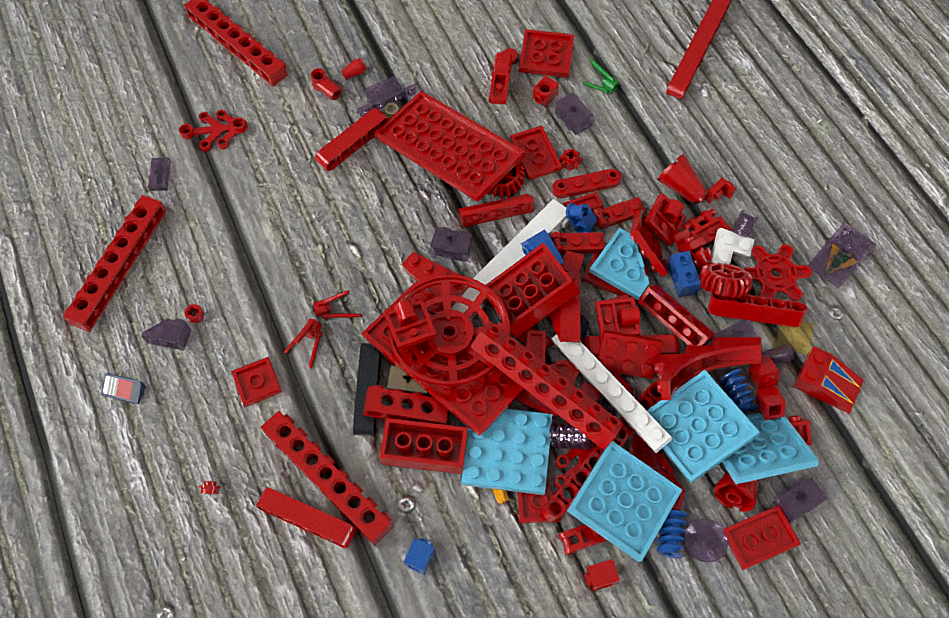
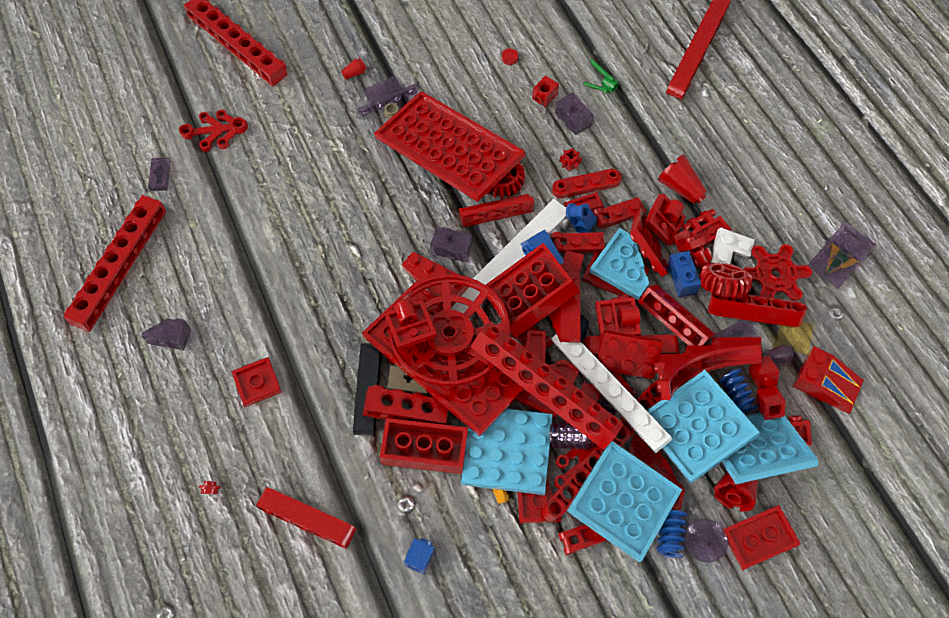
slope [101,373,146,405] -> none
red bush [184,304,204,324] -> none
red brick [260,411,393,546] -> none
red plant [284,318,323,369] -> none
red piece [311,68,342,100] -> none
red plant [313,290,362,320] -> none
red beam [315,108,390,171] -> none
red plate [489,52,512,105] -> none
red plate [510,126,562,180] -> none
red plate [519,29,574,78] -> none
red brick [584,559,620,591] -> none
red bracket [704,177,736,204] -> none
clear purple piece [733,210,759,237] -> none
clear purple brick [773,477,828,523] -> none

